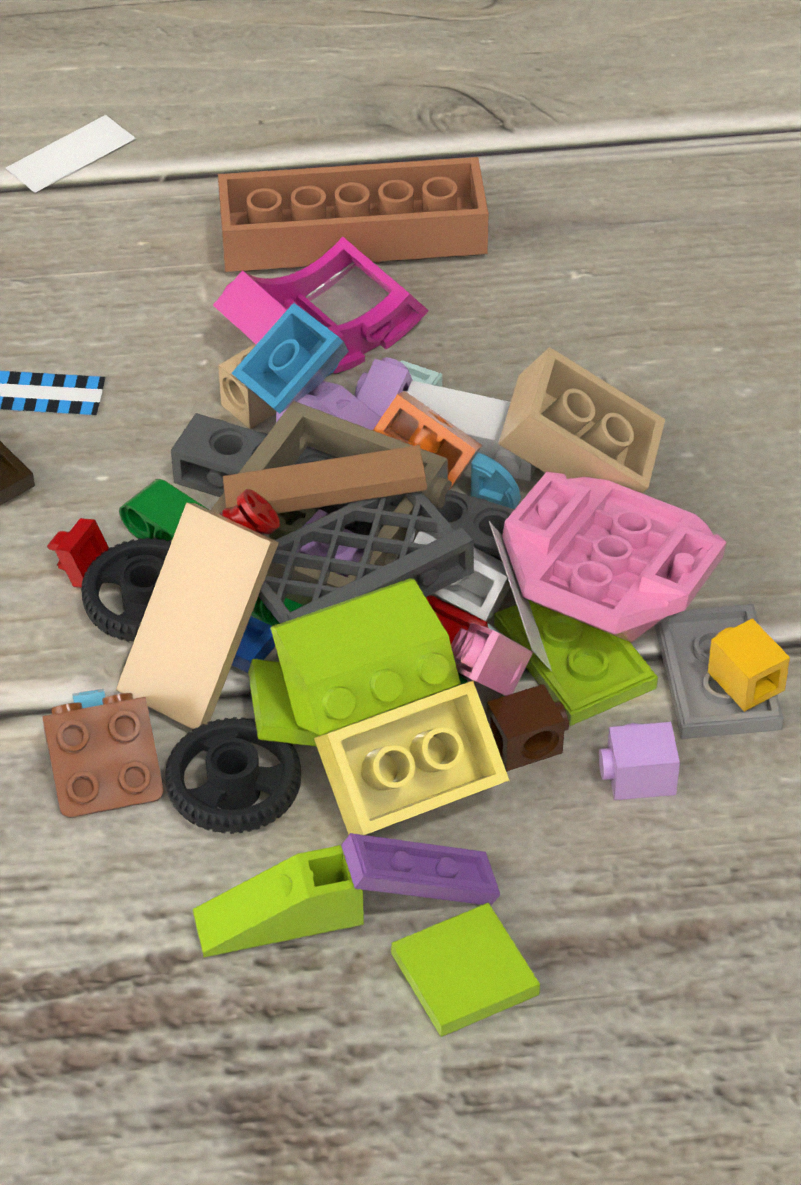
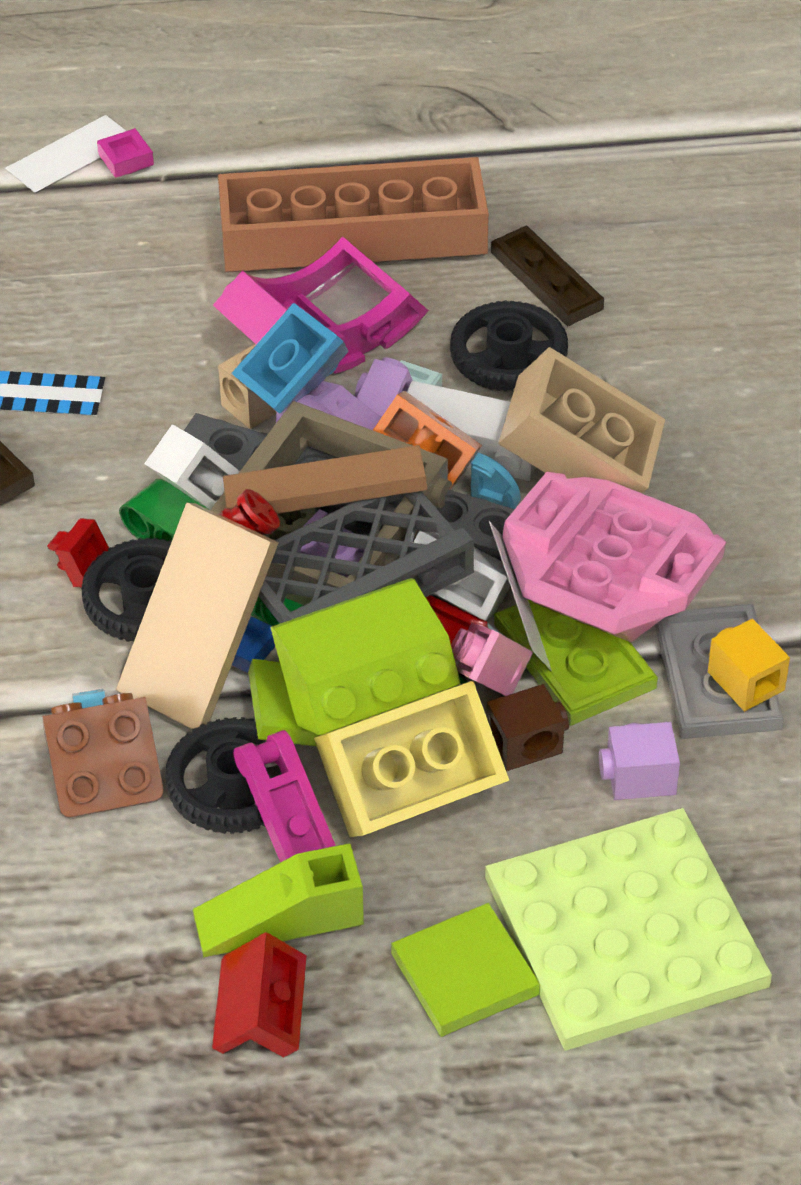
medium lavender tile [341,833,501,906] -> none
none -> dark pink plate [97,128,154,178]
none -> white slope [144,424,240,510]
none -> red panel [212,932,307,1058]
none -> dark pink plate [234,730,336,862]
none -> black wheel [450,300,568,392]
none -> yellowish green plate [485,808,772,1051]
none -> dark brown tile [491,225,604,327]

